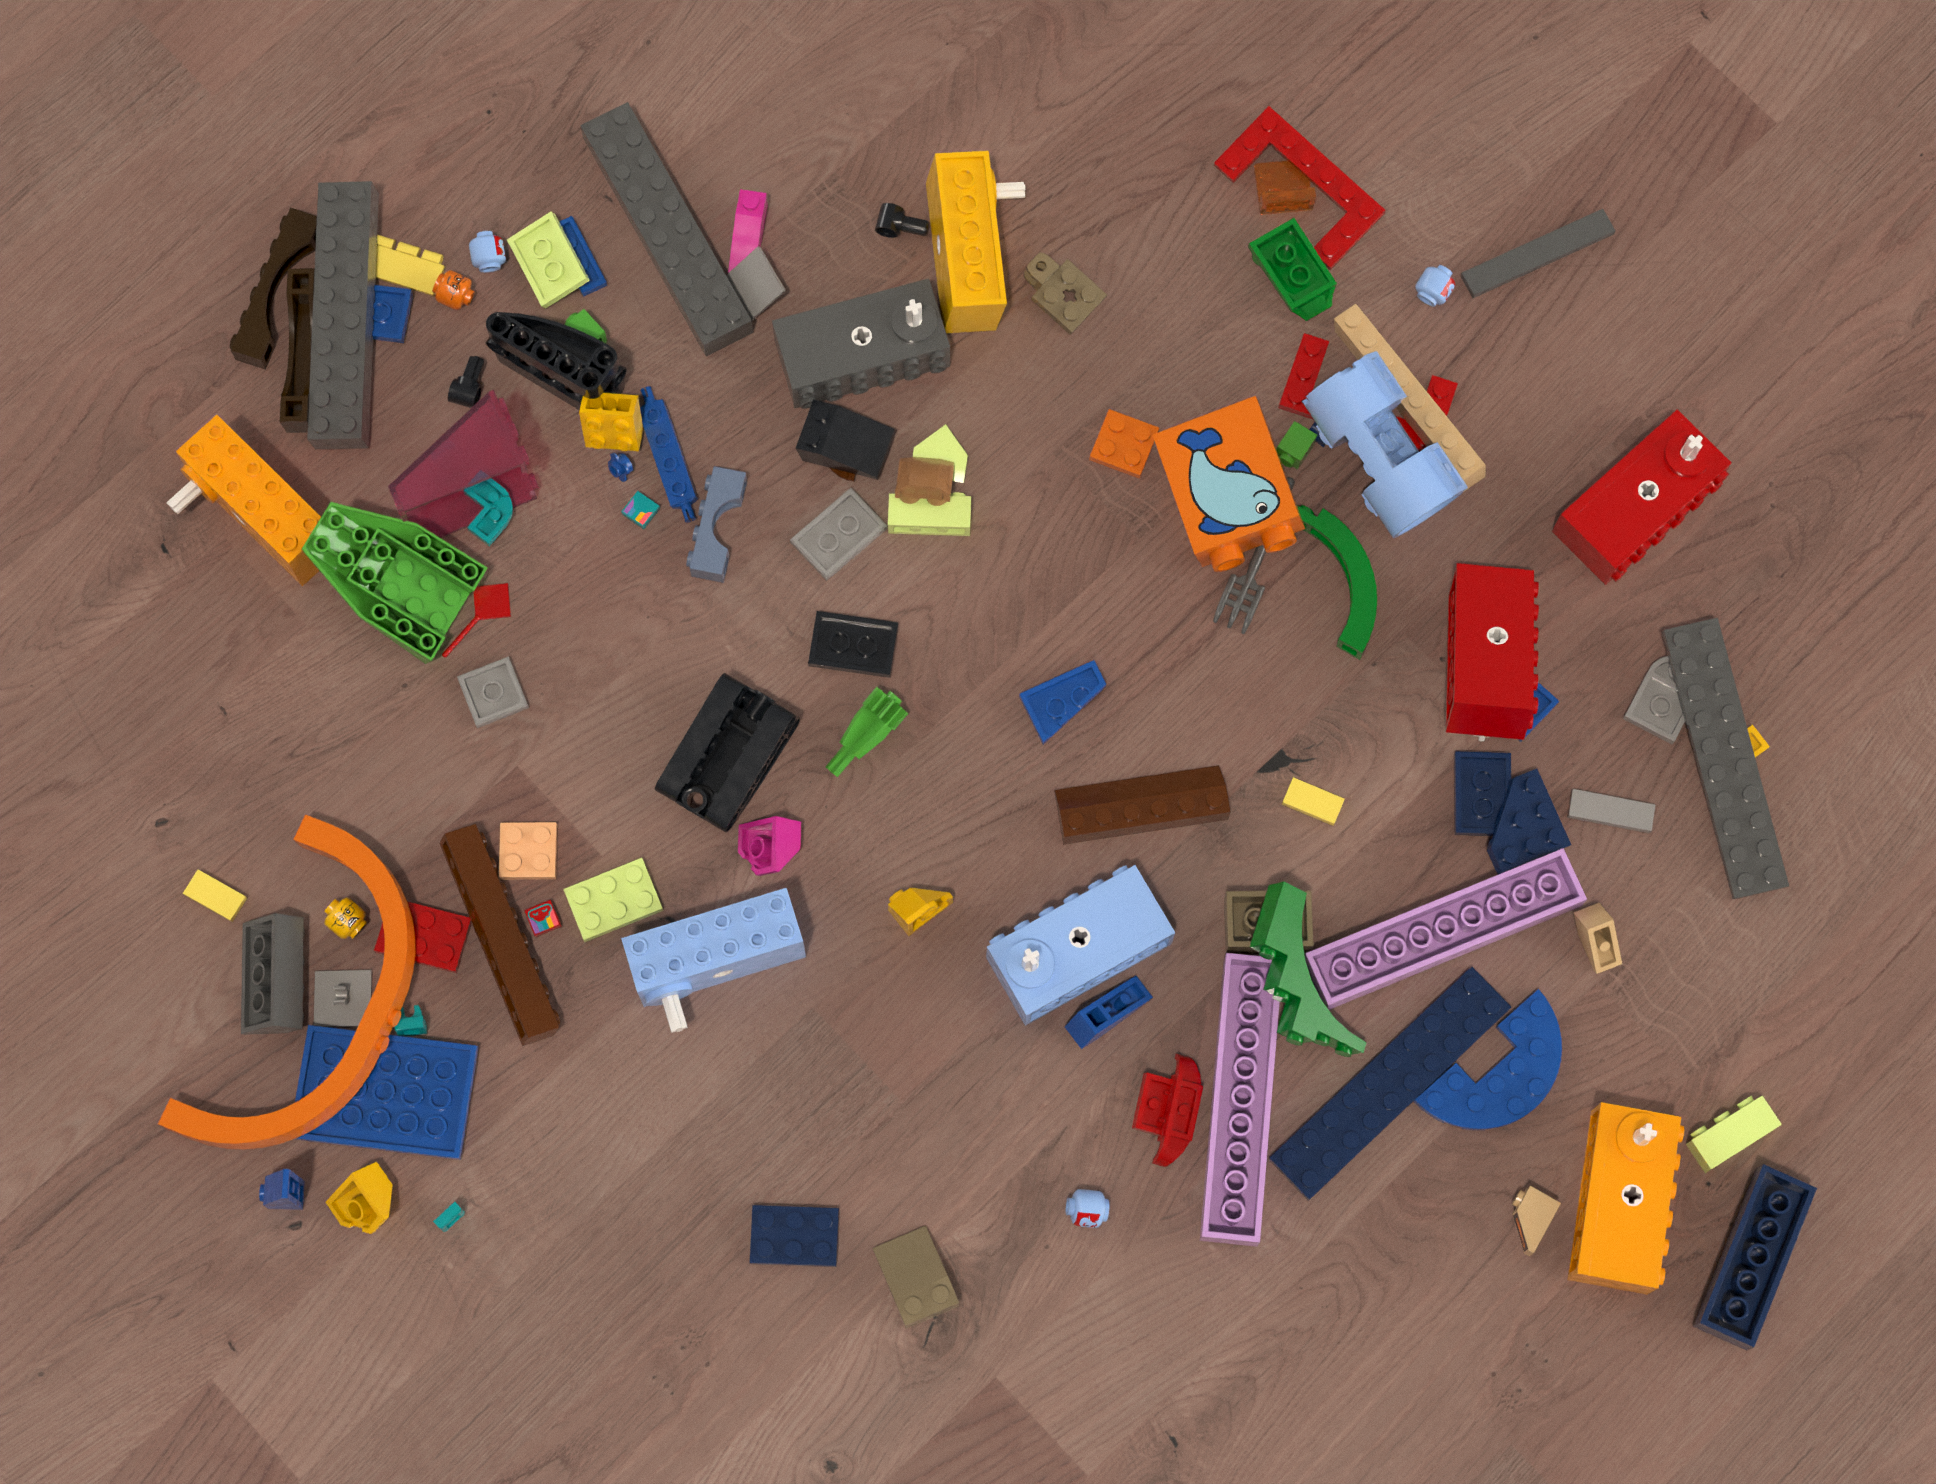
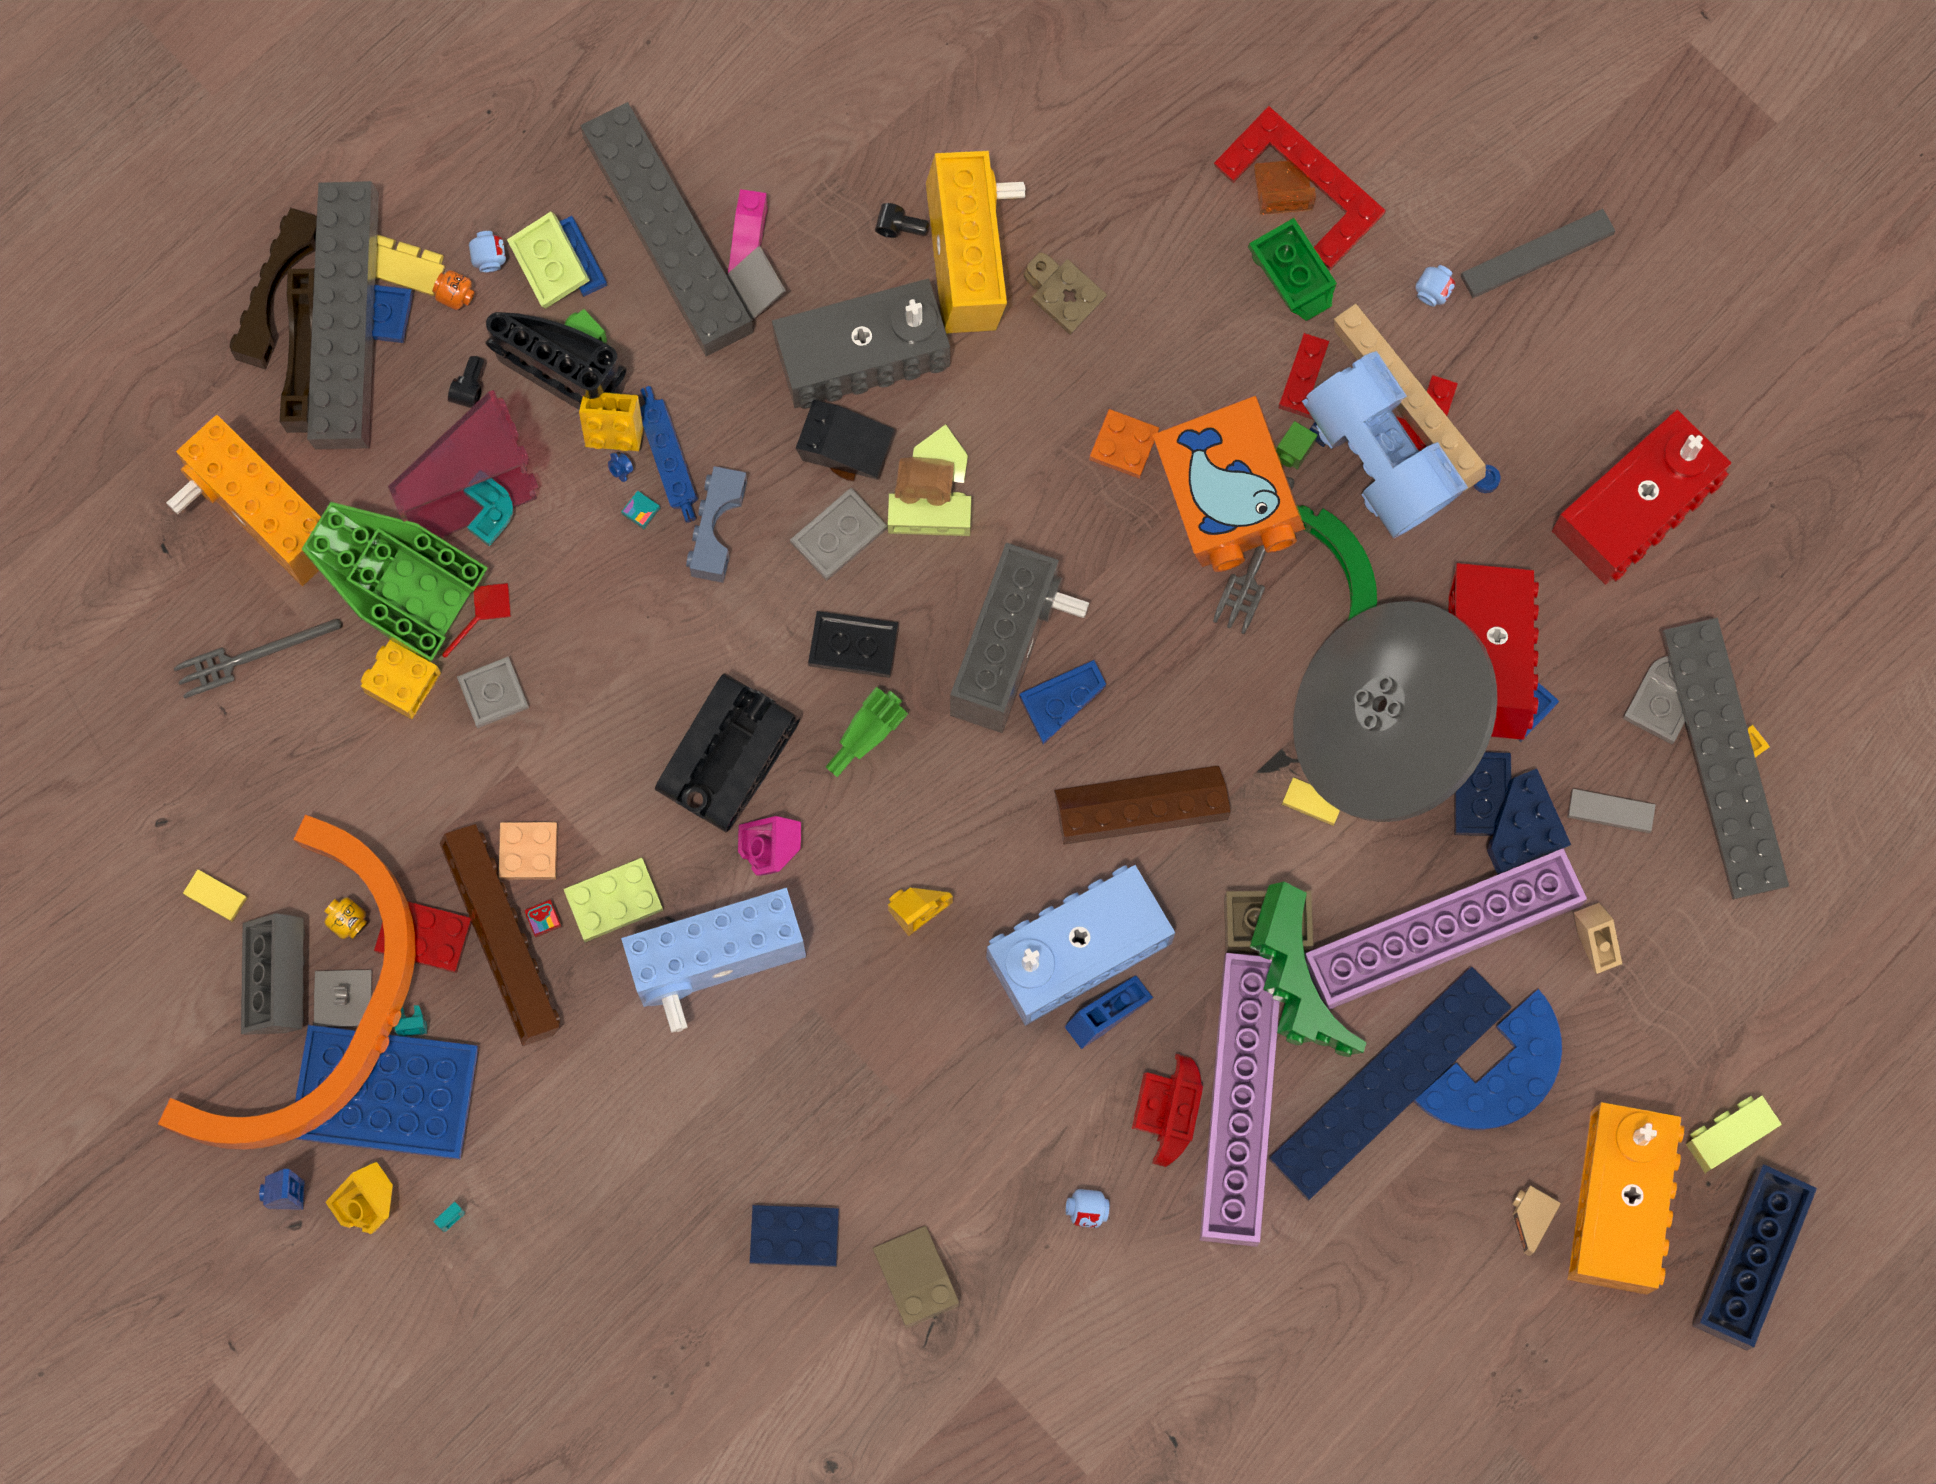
none -> dark grey piece [174,619,342,699]
none -> yellow brick [361,640,441,719]
none -> dark grey piece [950,543,1089,733]
none -> dark grey dish [1293,601,1497,822]
none -> blue tile [1473,465,1501,493]

